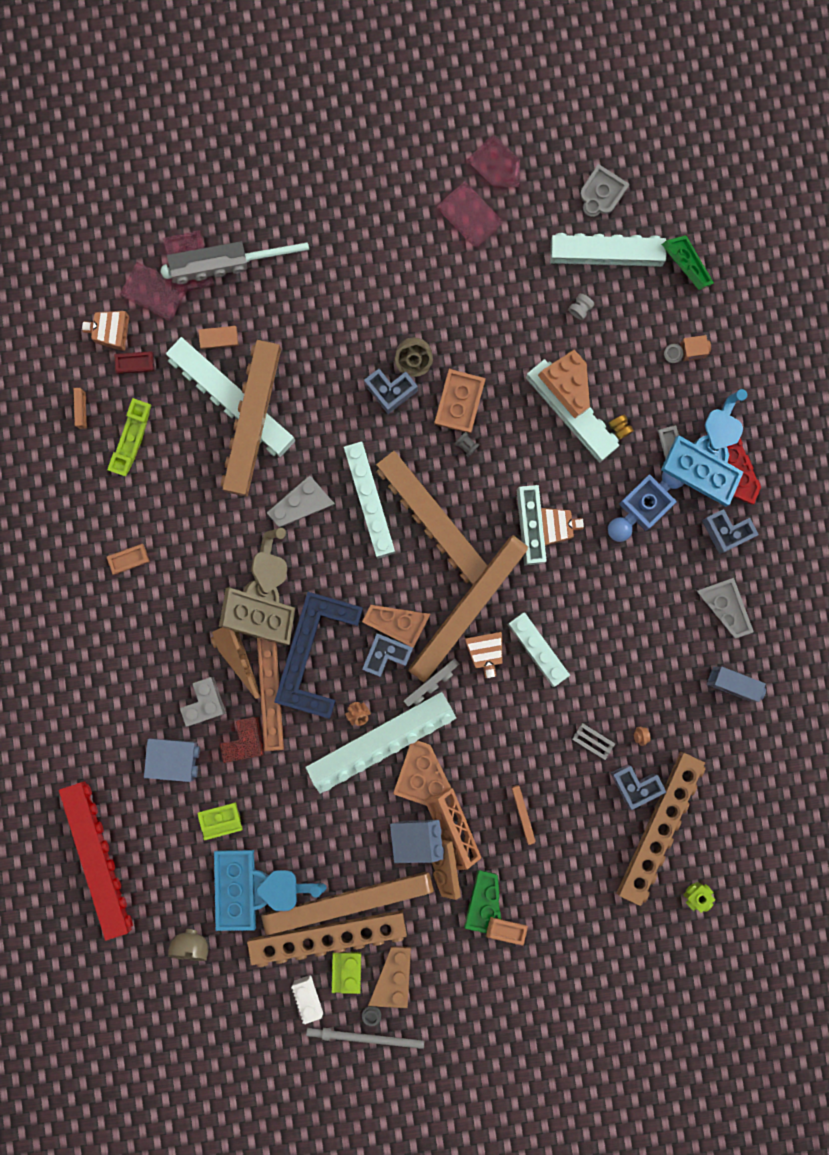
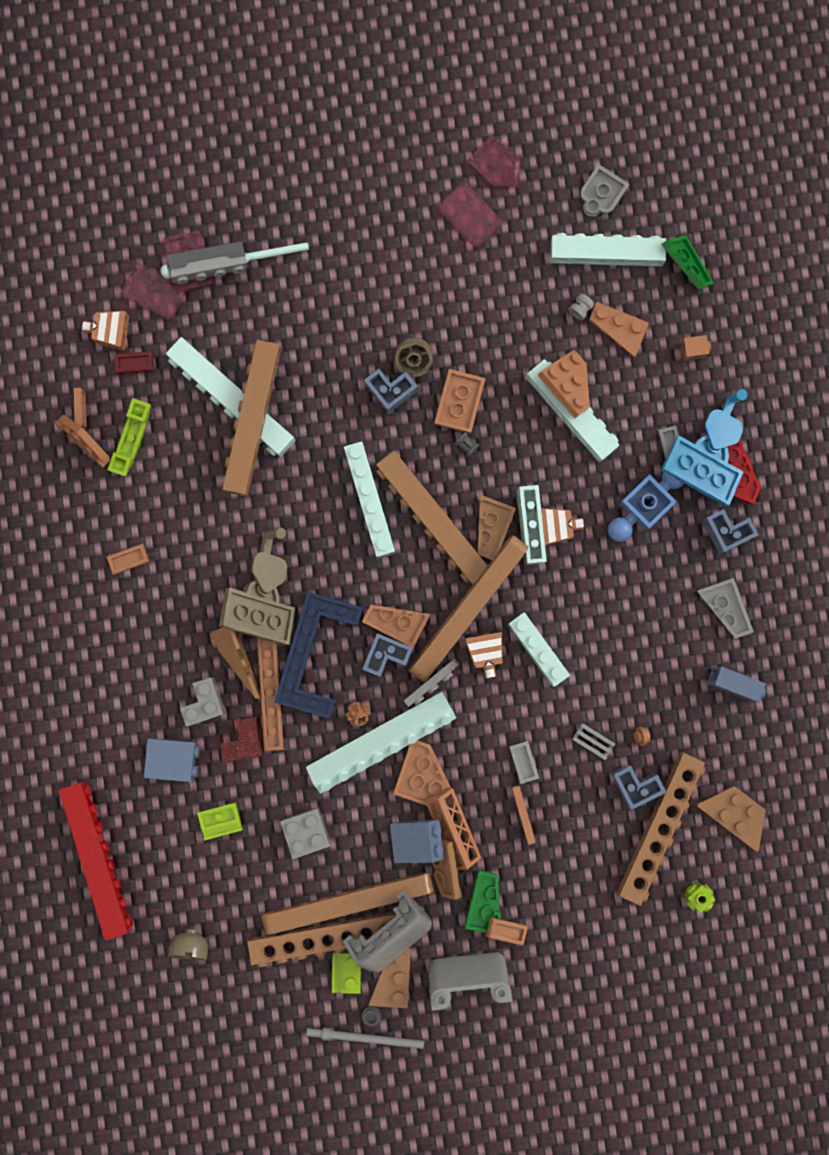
nougat tile [199,326,239,350] -> none
dark azure plate [214,850,327,931] -> none
light grey wing [267,476,335,528] -> none
white brick [291,975,323,1024] -> none
pearl gold wheel [608,414,634,440] -> none
light grey plate [664,344,684,363] -> none
none -> nougat plate [55,415,110,468]
none -> light grey brick [280,807,331,859]
none -> light grey windscreen [343,890,432,973]
none -> light grey windscreen [428,952,512,1011]
none -> medium nougat wing [478,495,516,561]
none -> light grey tile [509,741,539,784]
none -> nougat wing [589,302,649,358]
none -> medium nougat wing [696,786,766,852]

